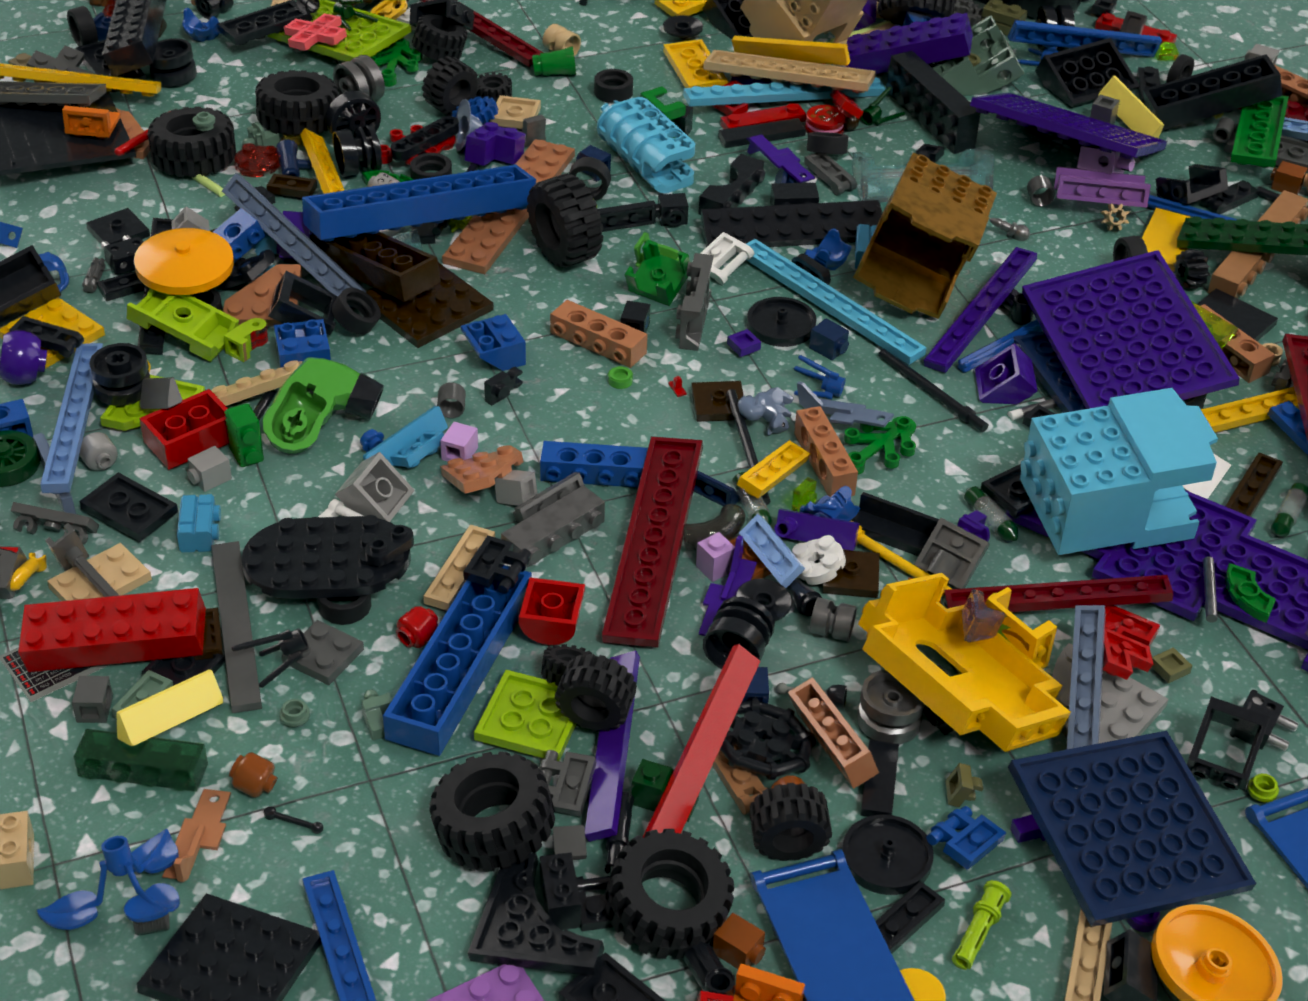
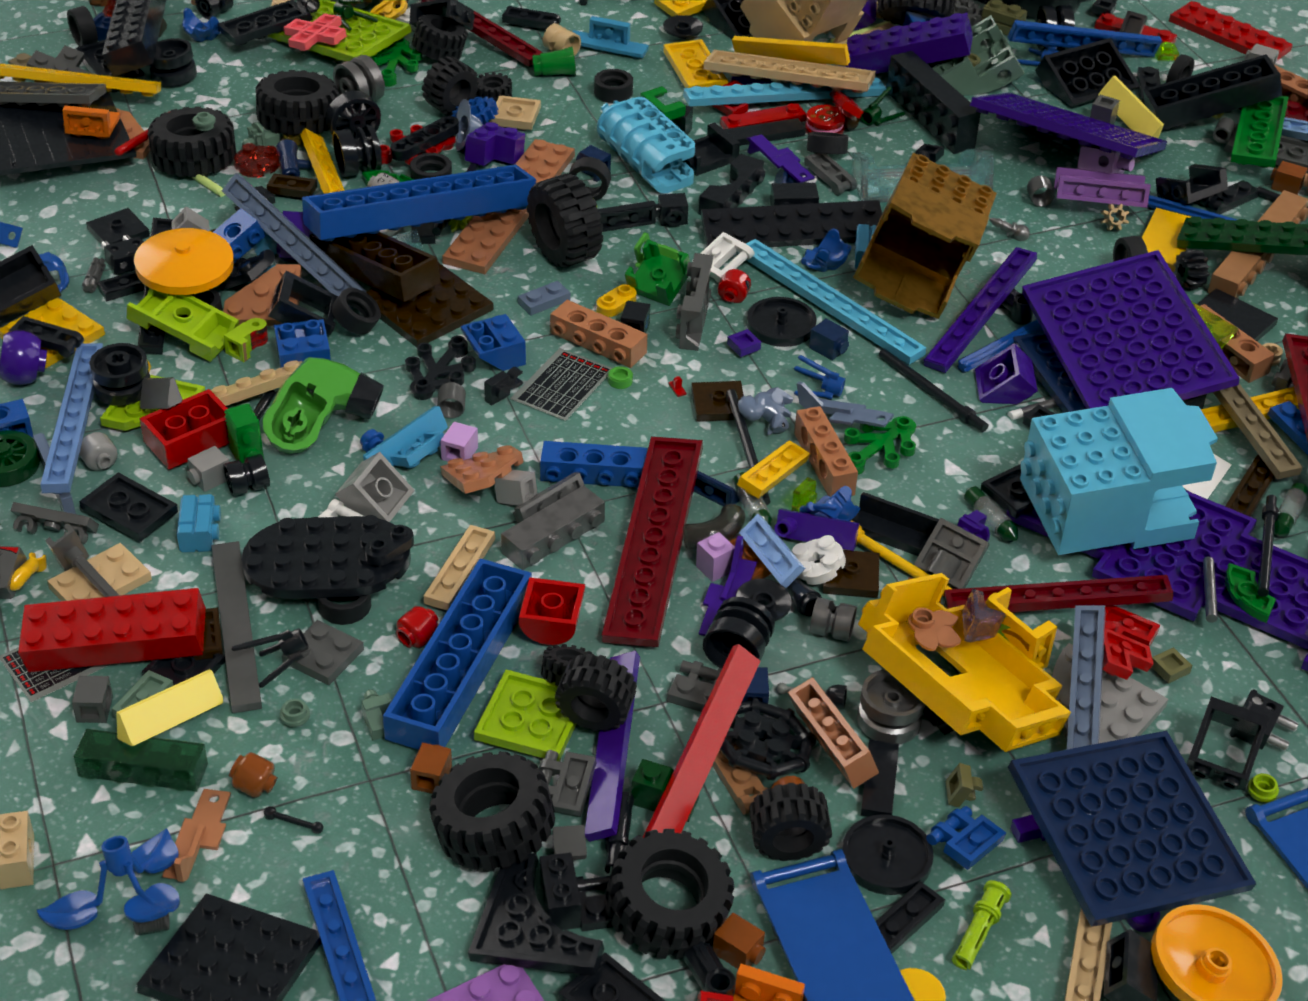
black plate [463,535,531,594] -> none
flat silver tile [521,114,546,146] -> none
black plate [791,253,831,285] -> none
none -> black wheel [223,454,270,496]
none -> black plant [405,336,476,400]
none -> dark orange brick [410,742,452,794]
none -> black plate [502,6,561,31]
none -> sticker [510,348,612,421]
none -> sand blue plate [518,281,571,316]
none -> dark azure bracket [572,16,648,58]
none -> yellow plate [596,284,637,317]
none -> dark grey plate [667,660,722,712]
none -> black panel [674,122,740,176]
none -> red head [717,269,751,303]
none -> nougat plate [908,608,961,651]
none -> red plate [1169,1,1293,60]
none -> dark tan plate [1213,384,1303,479]
none -> black bar [1257,495,1279,597]

